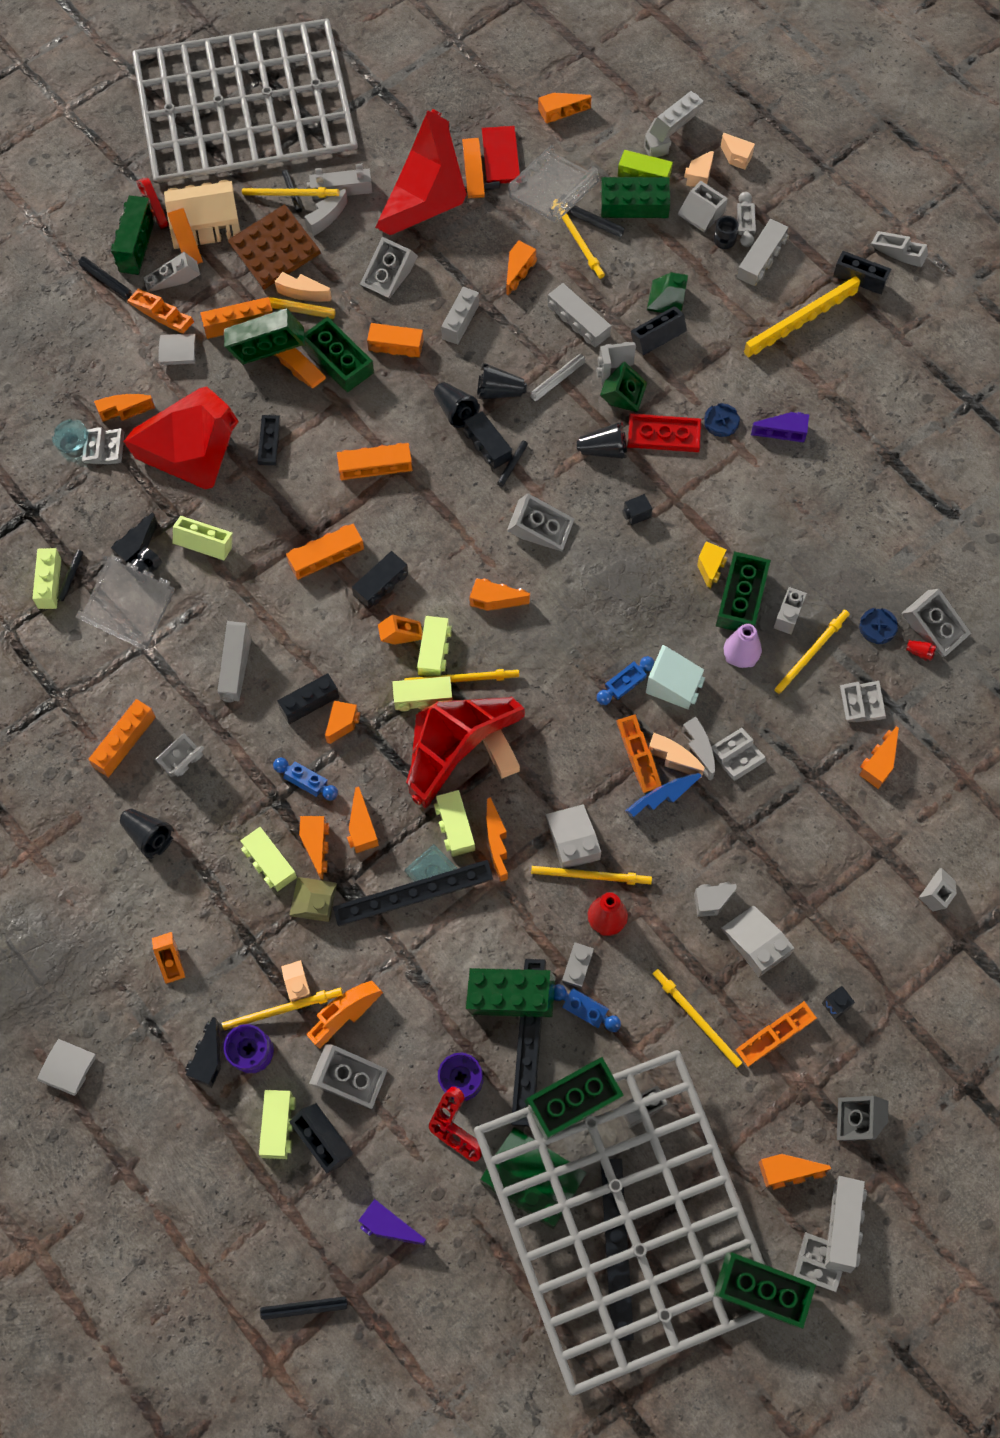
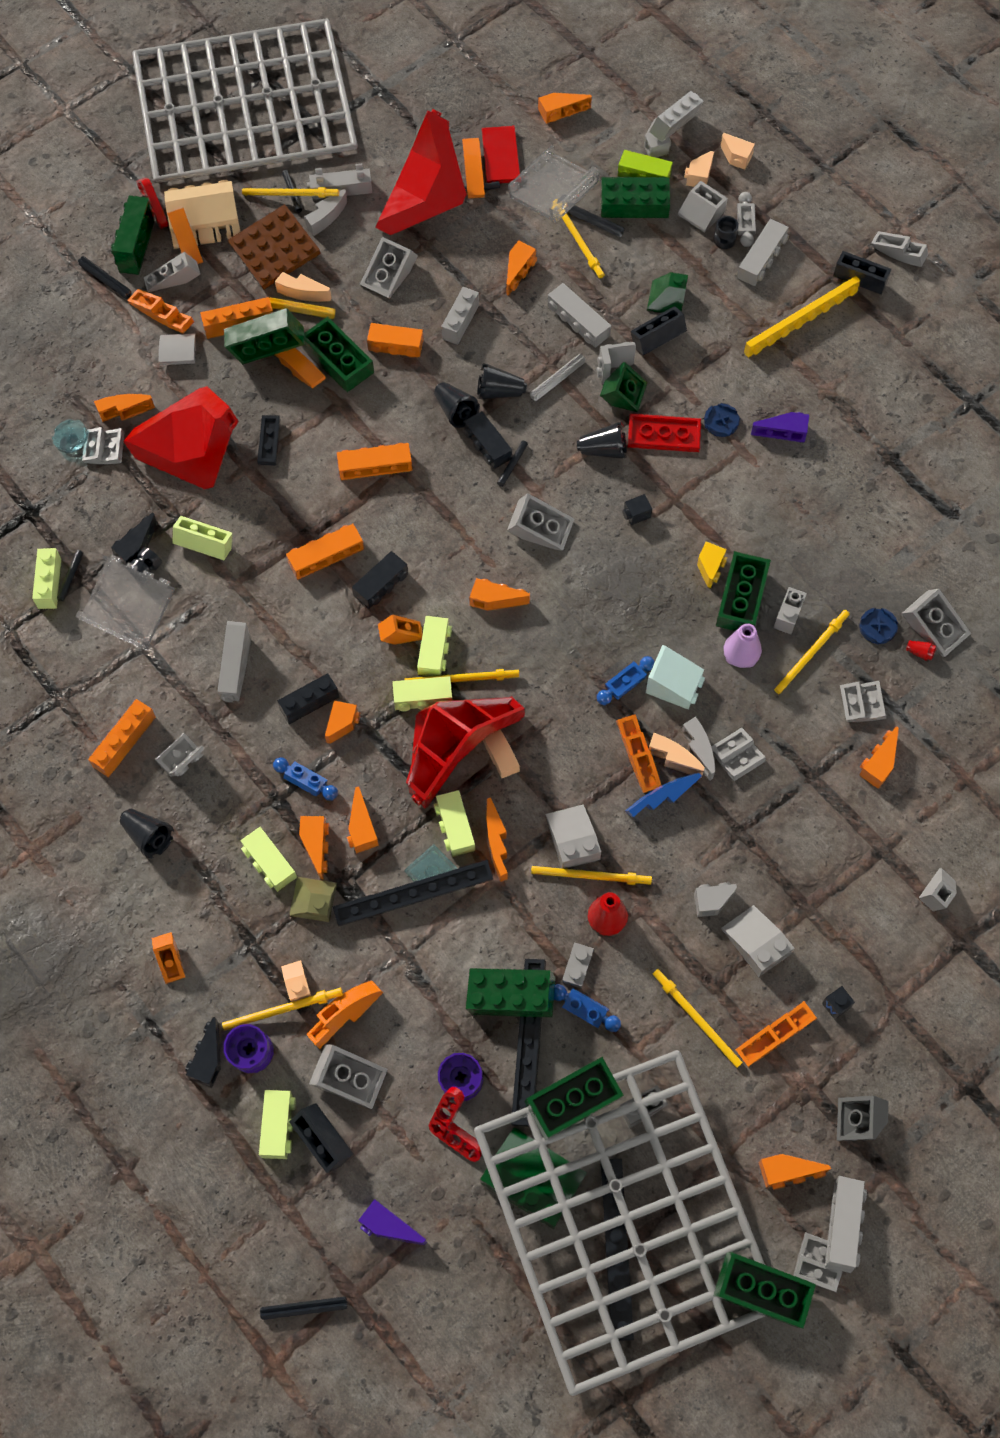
light grey slope [37,1039,96,1096] -> none

